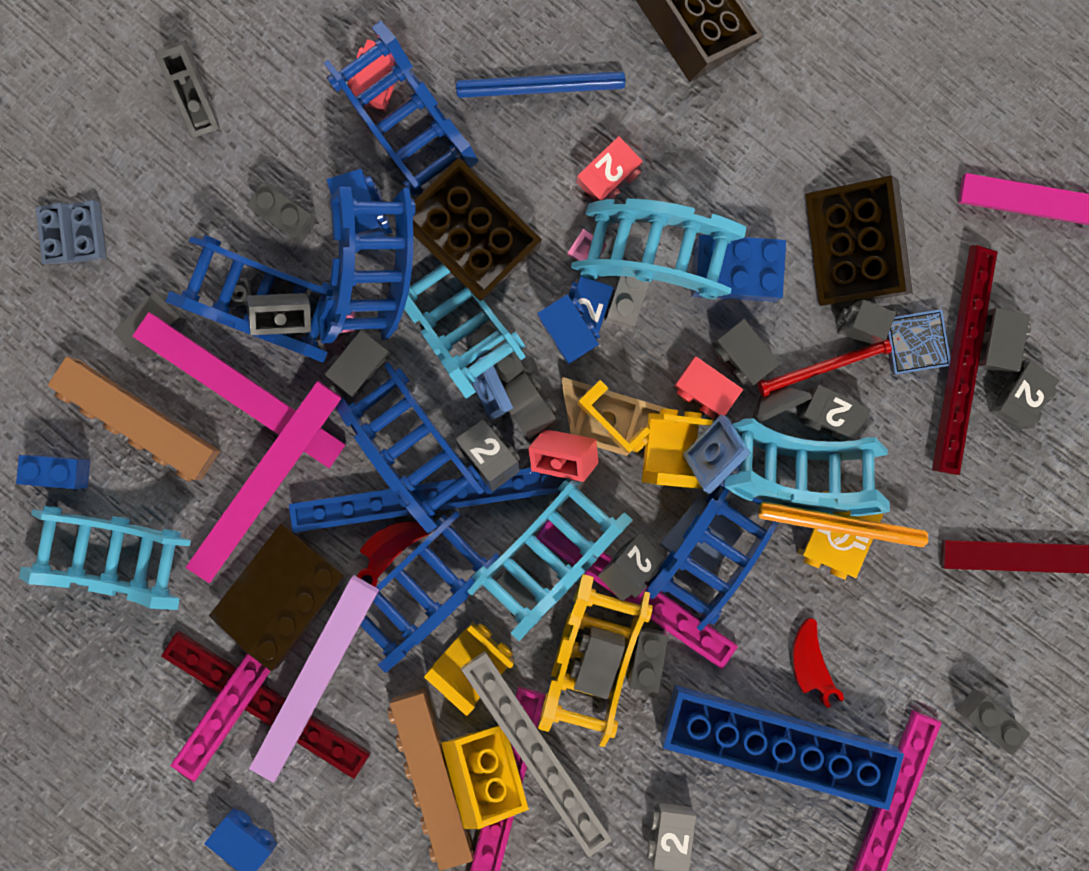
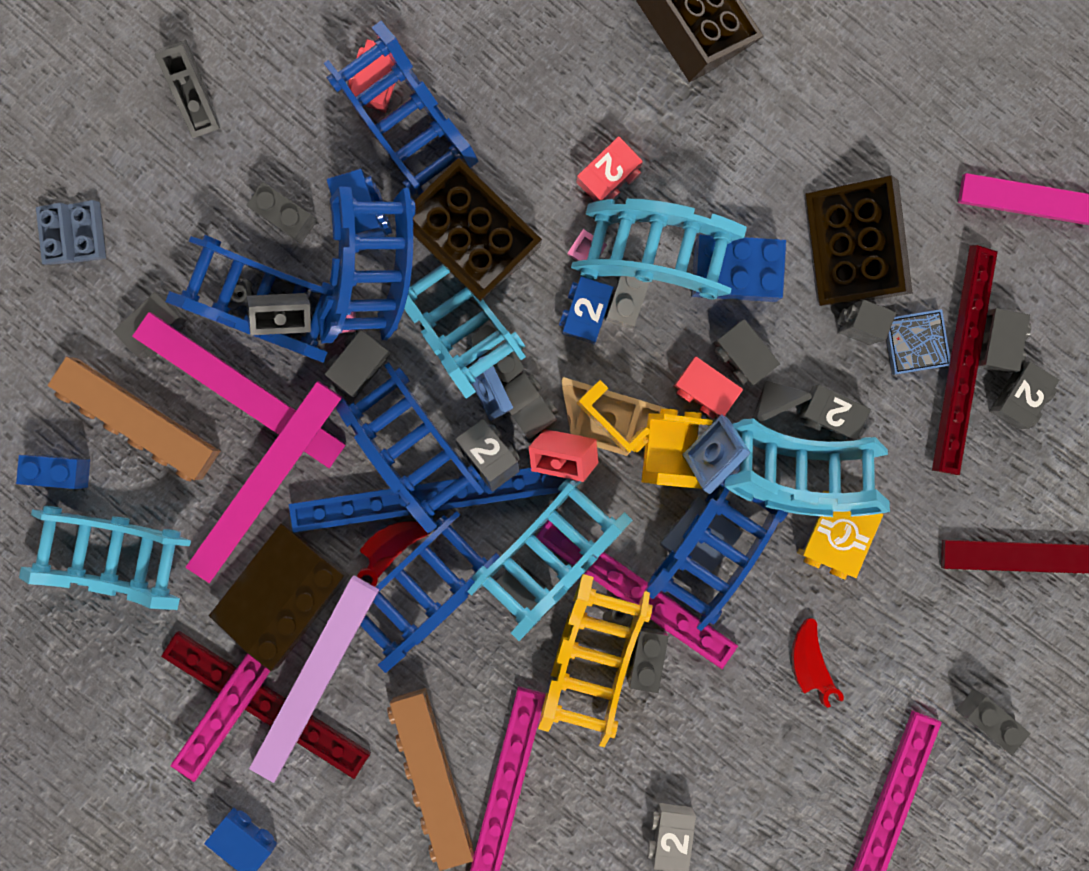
yellow panel [424,621,514,716] -> none
yellow slope [441,725,529,829] -> none
blue axle [456,71,626,98] -> none
light grey plate [461,651,612,857] -> none
blue brick [537,294,600,365] -> none
dark grey brick [570,626,625,699] -> none
dark grey brick [598,533,664,601] -> none
blue brick [659,685,904,810] -> none
red bar [757,338,892,397] -> none
light orange axle [758,502,929,547] -> none

